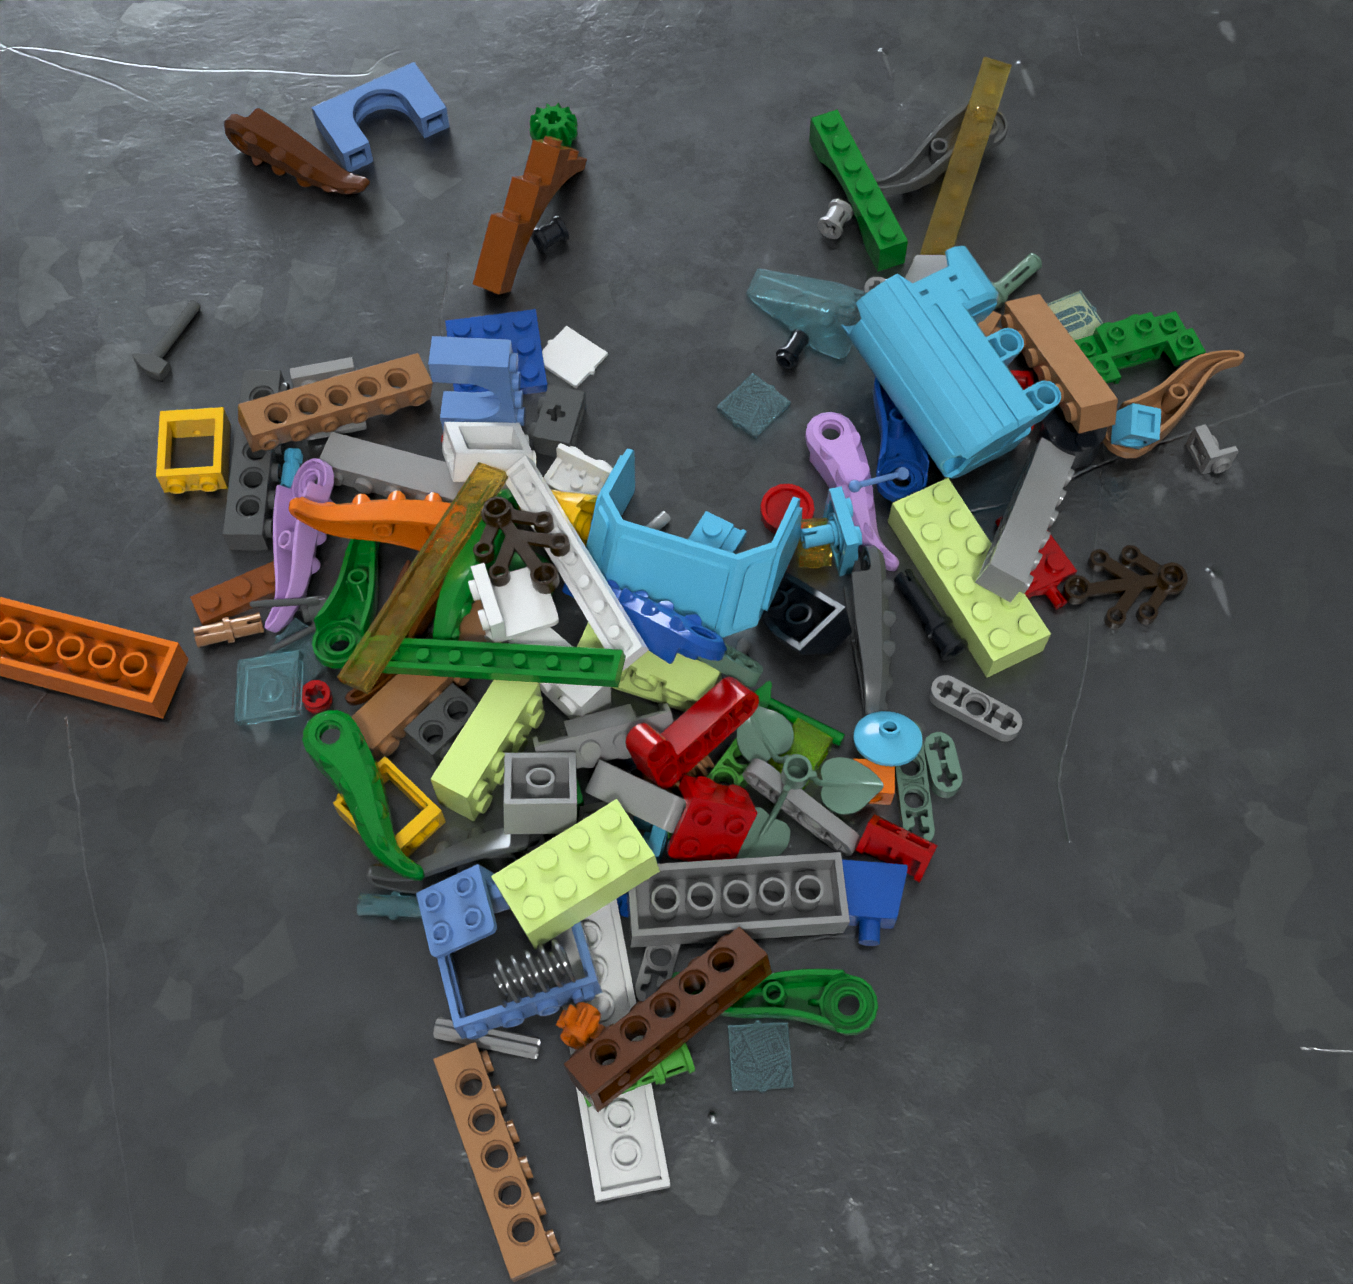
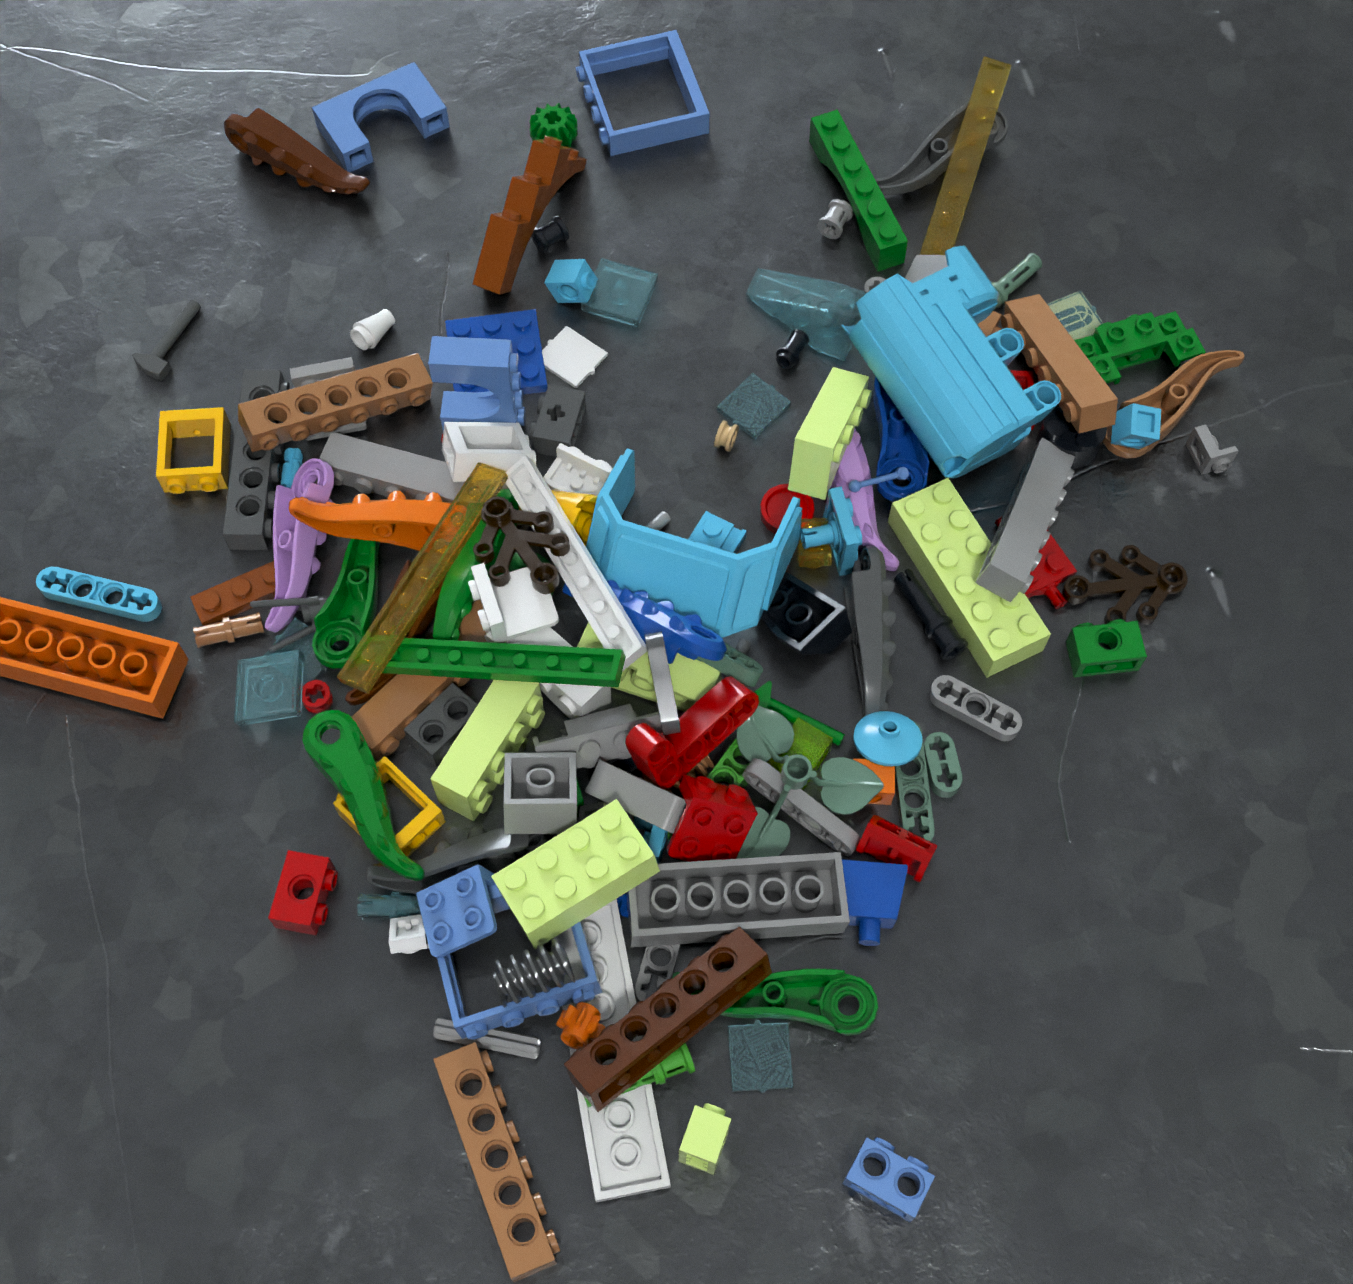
none -> medium azure beam [36,566,162,622]
none -> red brick [268,850,338,936]
none -> white cone [350,309,395,350]
none -> white bracket [389,914,429,954]
none -> medium azure brick [544,259,598,303]
none -> medium blue window [576,30,710,156]
none -> clear light blue tile [581,258,658,327]
none -> beam [644,631,681,736]
none -> yellowish green brick [679,1103,731,1175]
none -> tan bush [714,420,739,452]
none -> yellowish green wedge [788,367,872,500]
none -> medium blue brick [842,1137,935,1222]
none -> green brick [1065,619,1147,678]

